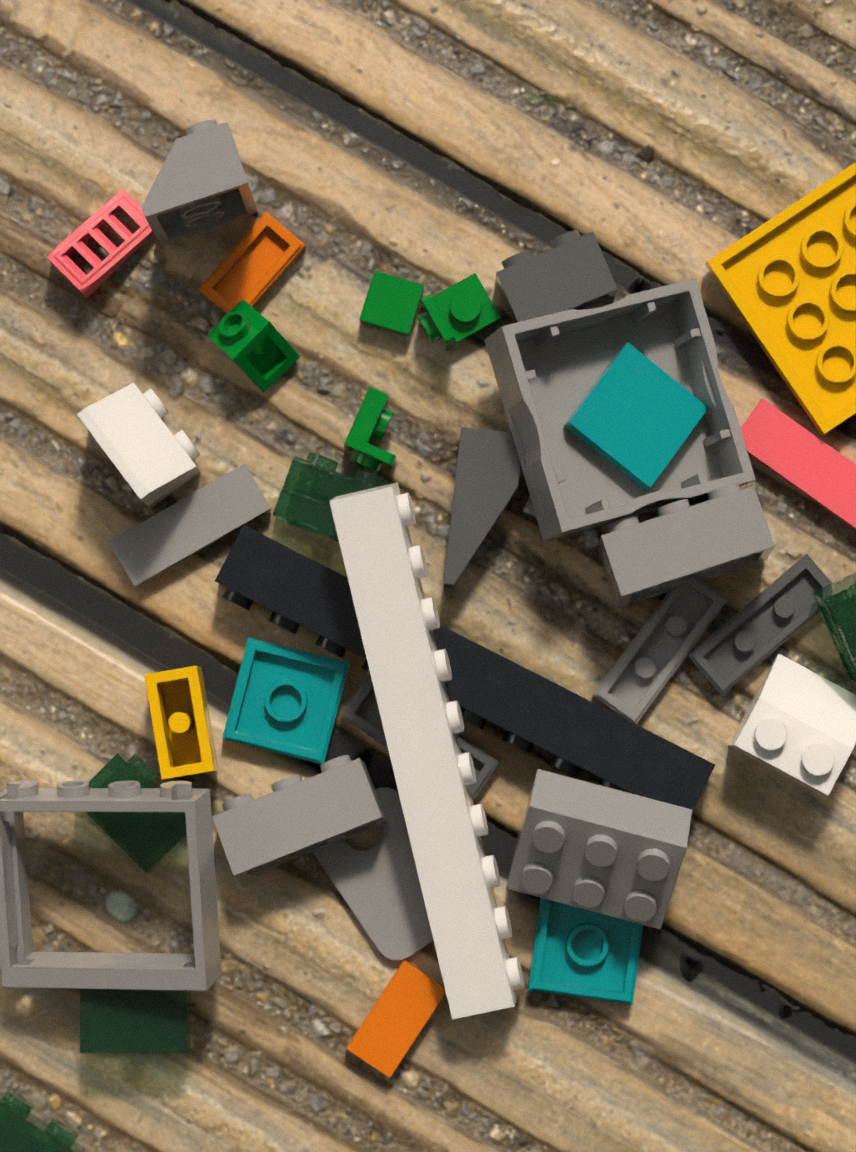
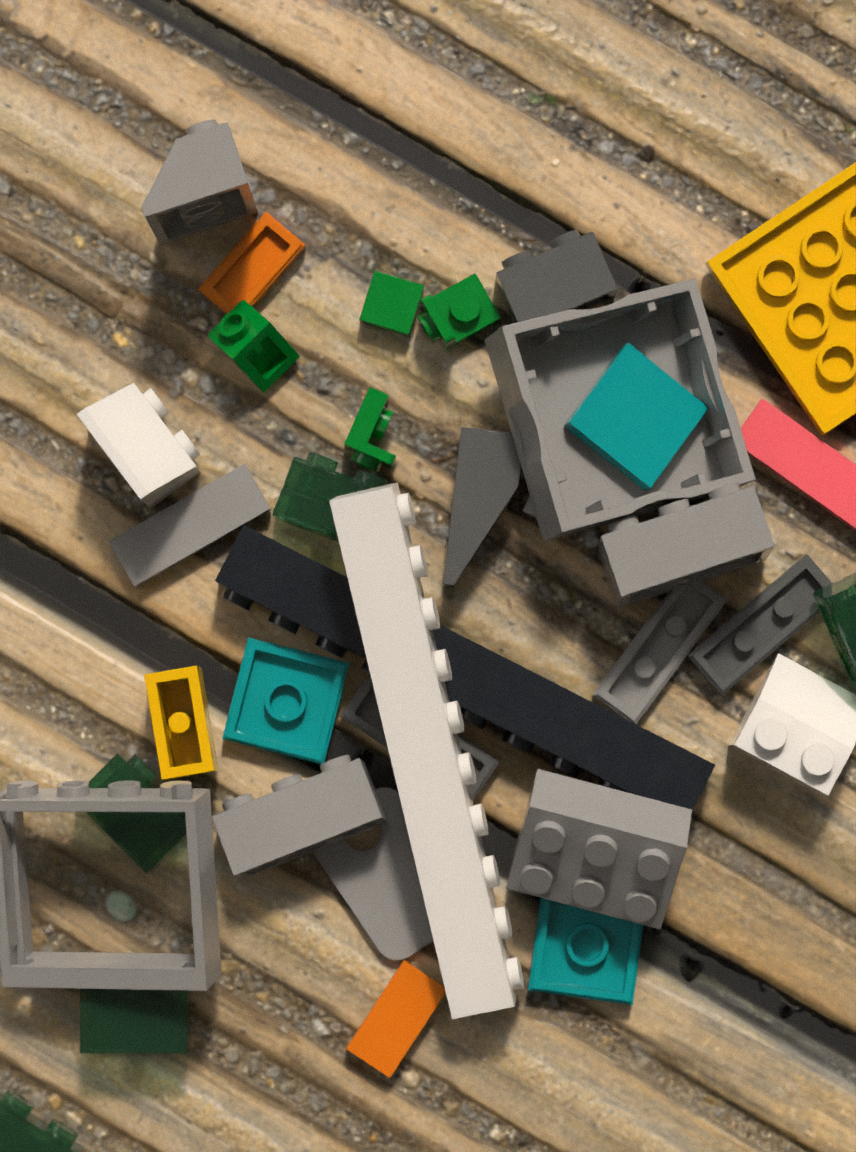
coral slope [46,189,153,299] -> none

